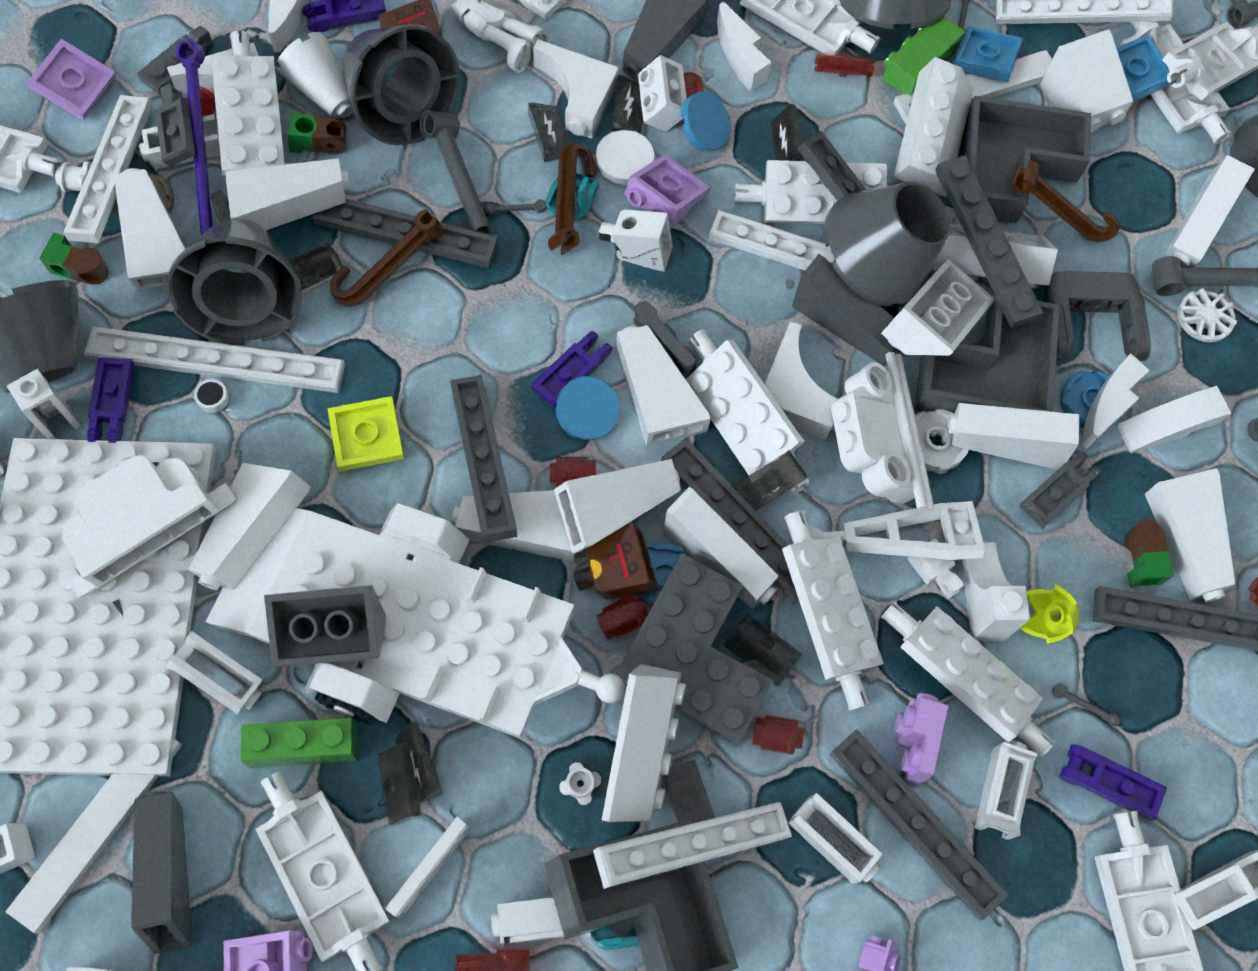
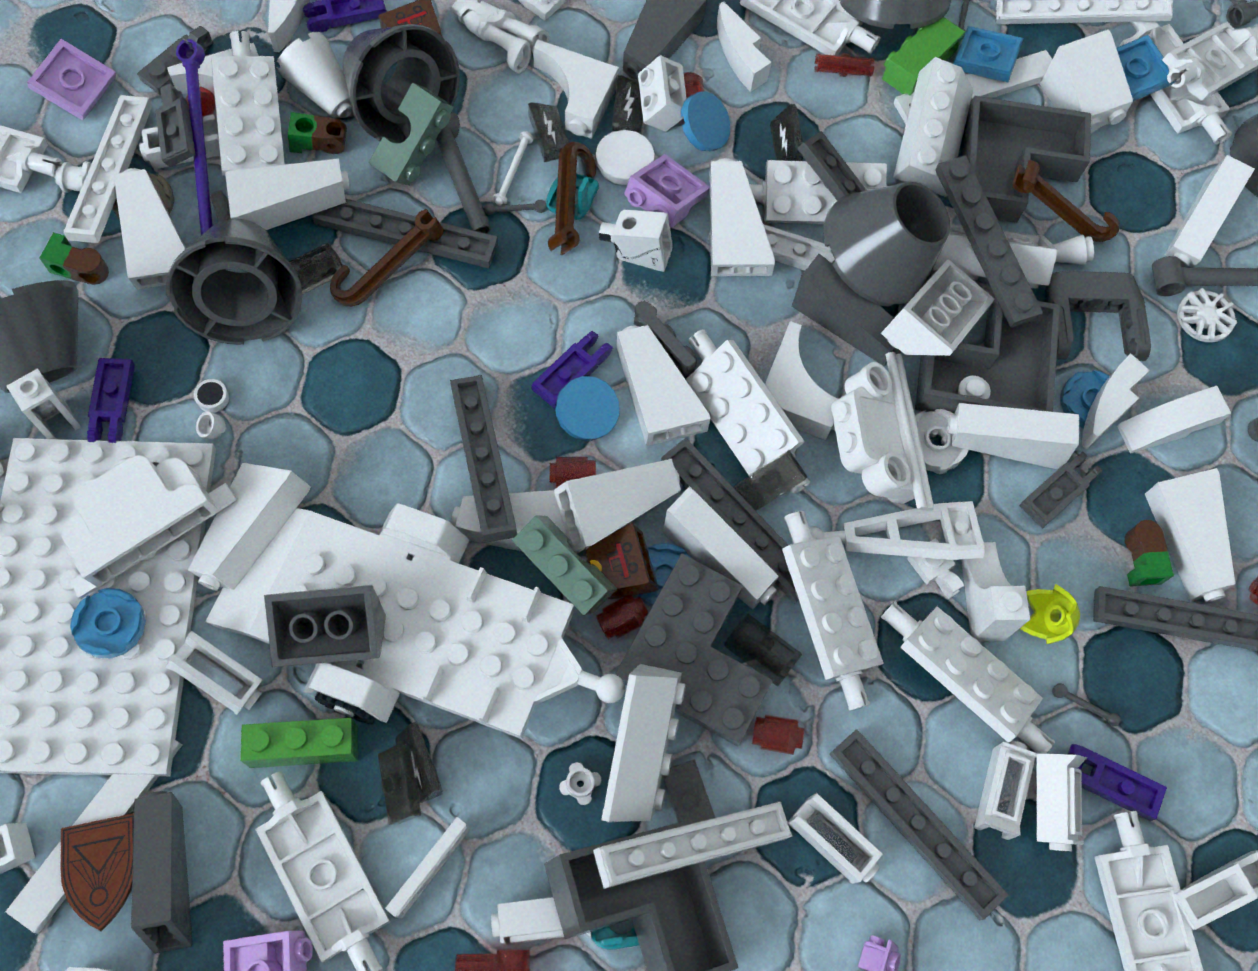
white tile [84,326,345,393] -> none
neon yellow plate [327,396,404,472] -> none
lavender plate [894,693,948,786] -> none
none -> copper shield [60,813,134,931]
none -> dark azure tile [70,588,146,659]
none -> white hinge [196,412,226,439]
none -> sand green arch [368,83,454,186]
none -> white axle [493,131,534,206]
none -> sand green arch [512,516,617,616]
none -> white slope [710,158,775,276]
none -> white plate [958,376,991,399]
none -> white window [1037,753,1087,851]
none -> white cone [1053,235,1094,265]

